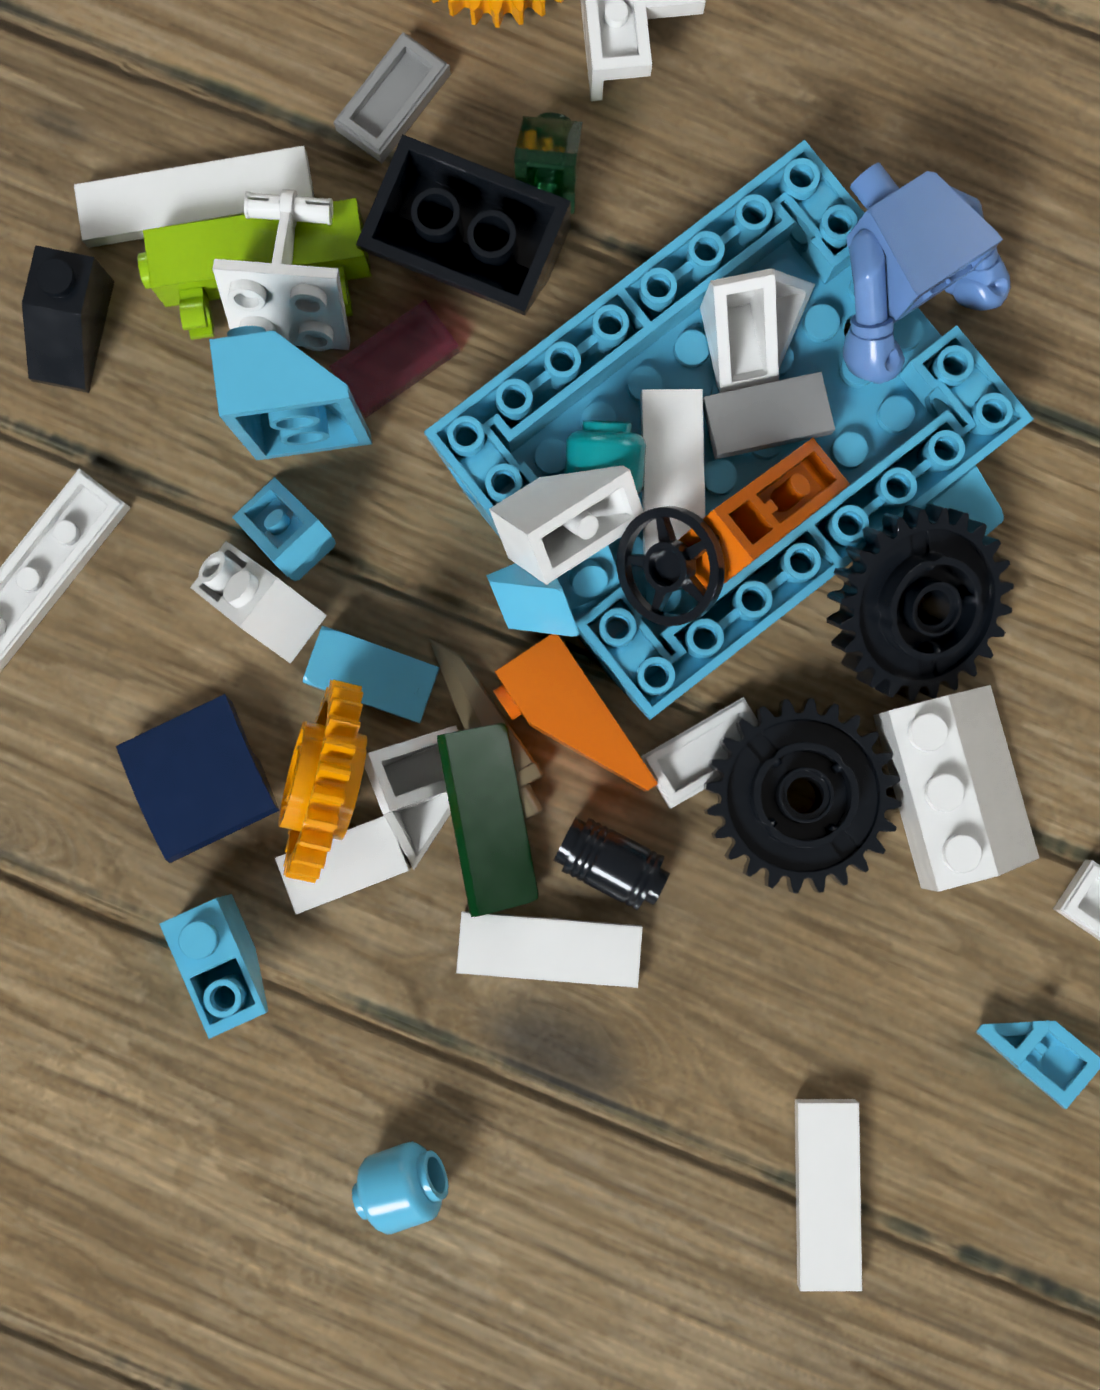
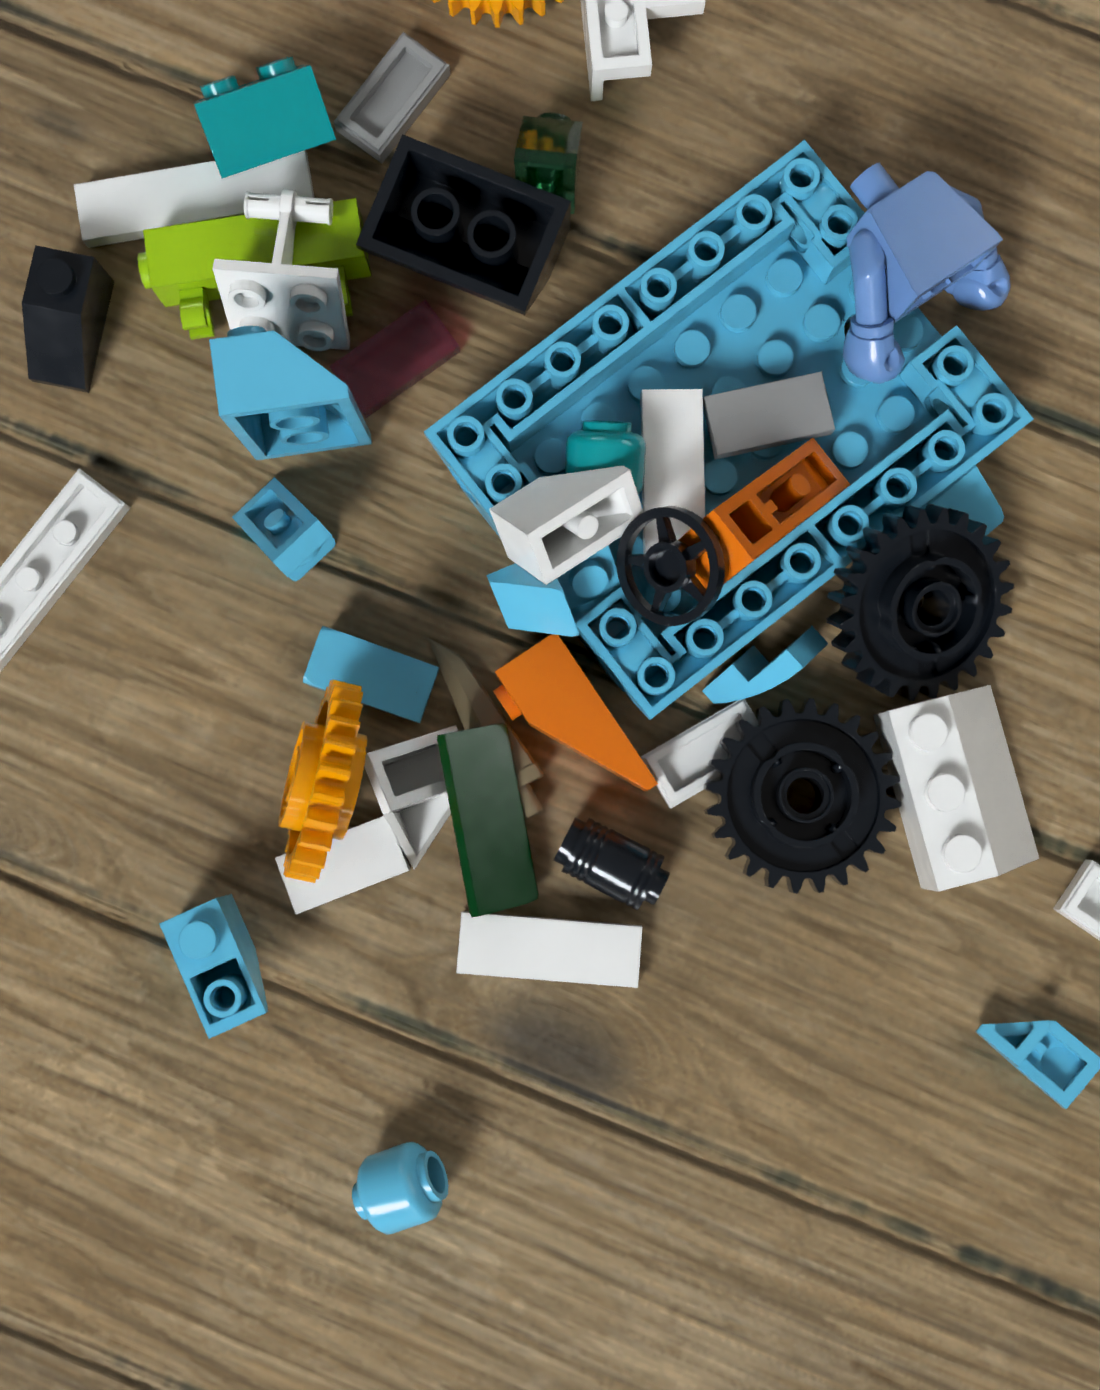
dark blue slope [116,694,280,863] -> none
white slope [190,541,327,664] -> none
white slope [700,268,815,393] -> none
white tile [795,1099,862,1291] -> none
none -> teal slope [193,56,336,178]
none -> medium azure slope [702,626,828,704]

